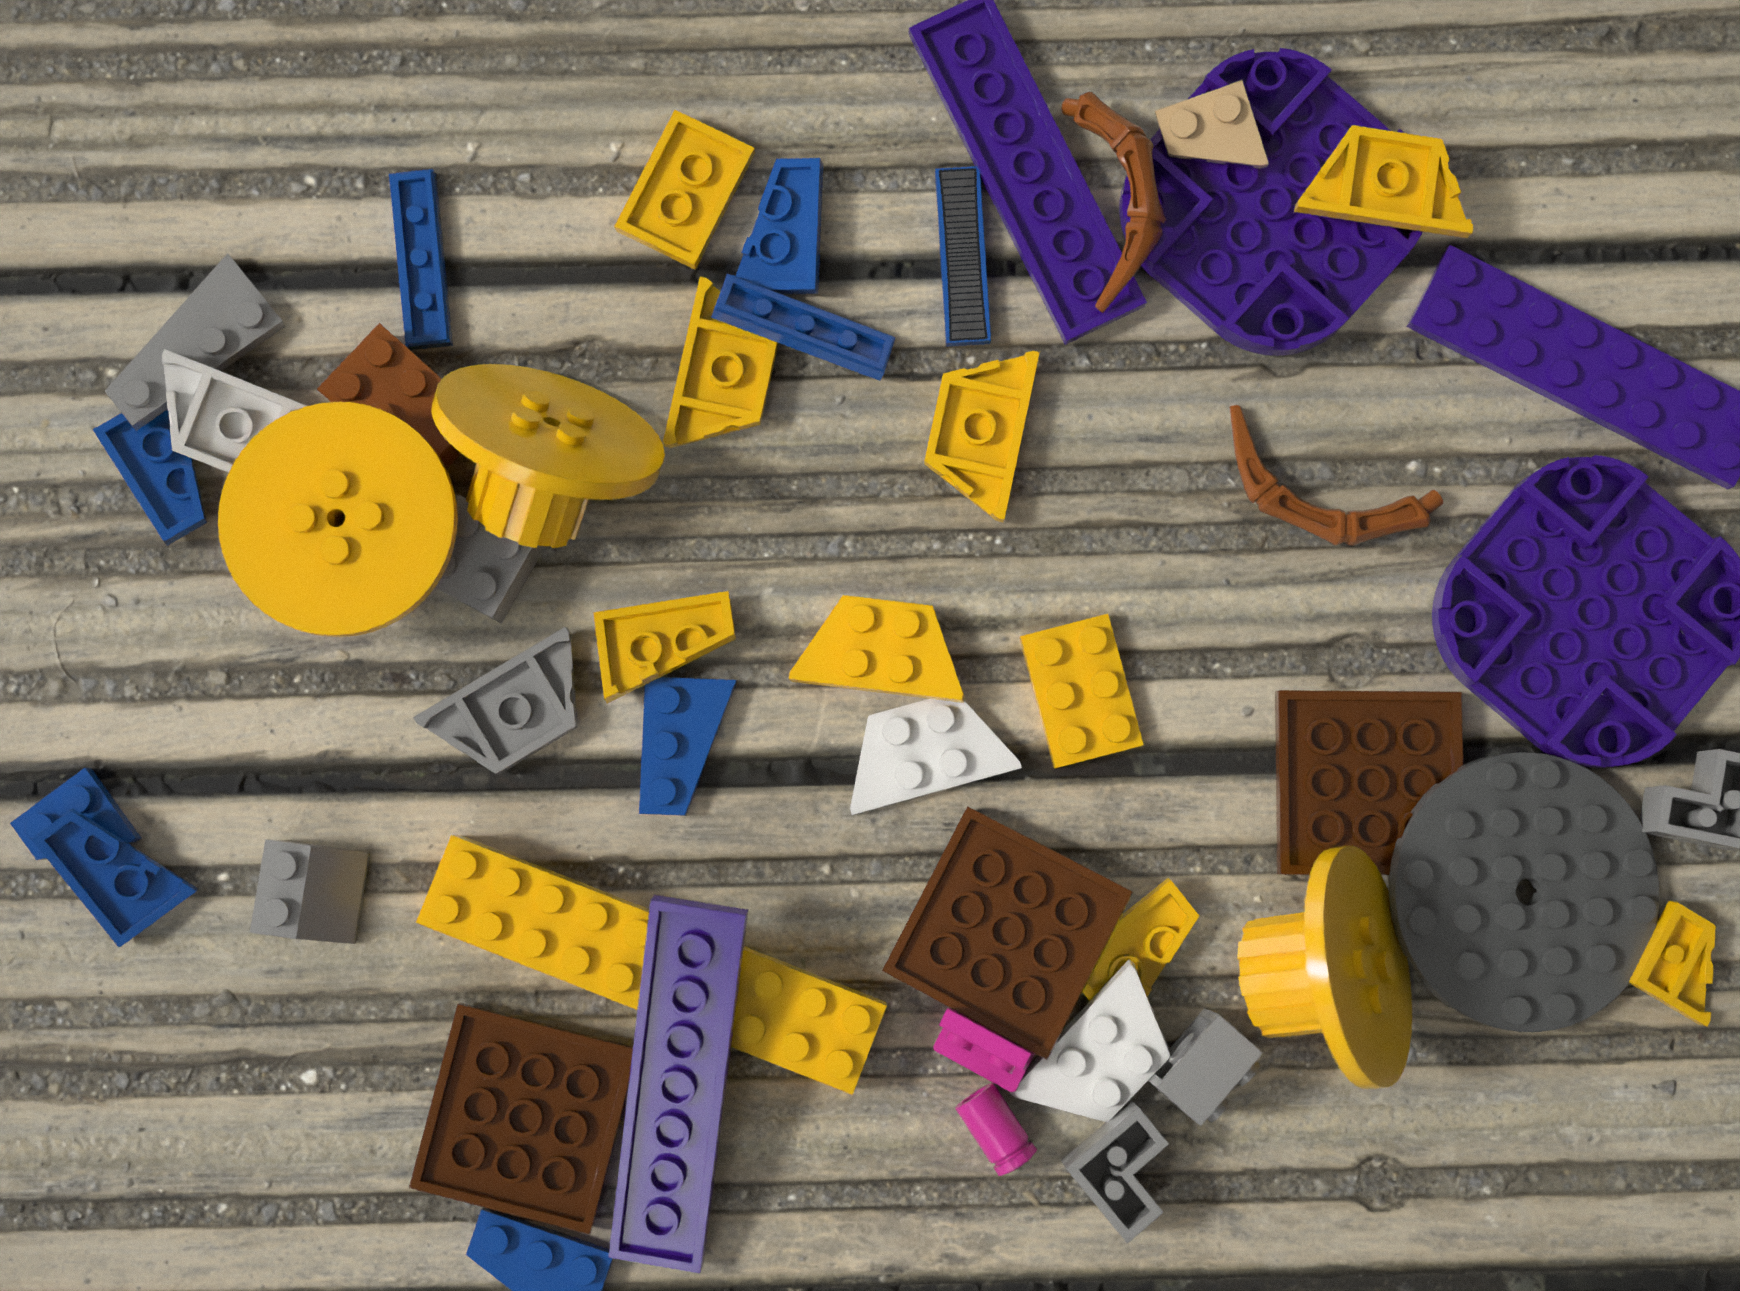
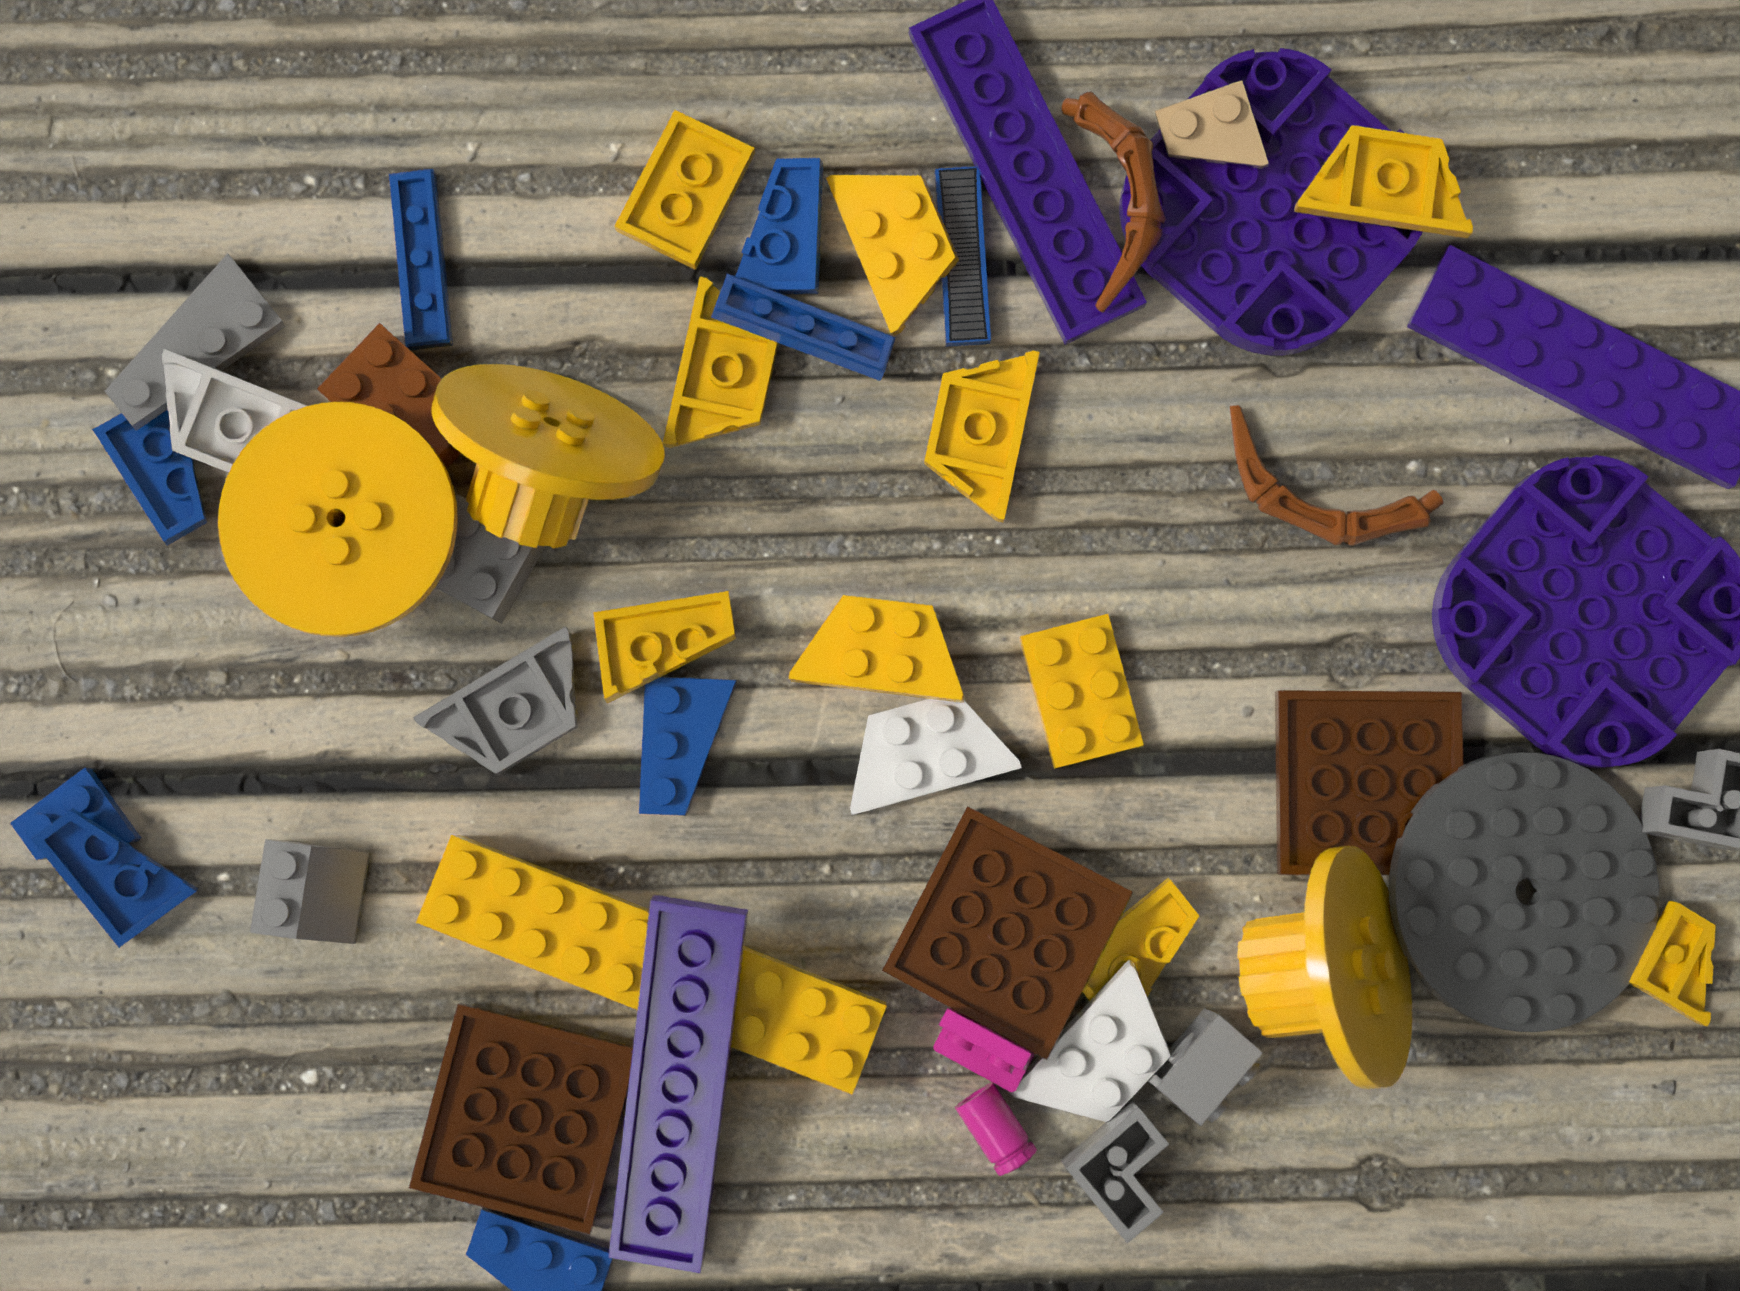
none -> yellow wing [826,175,959,335]

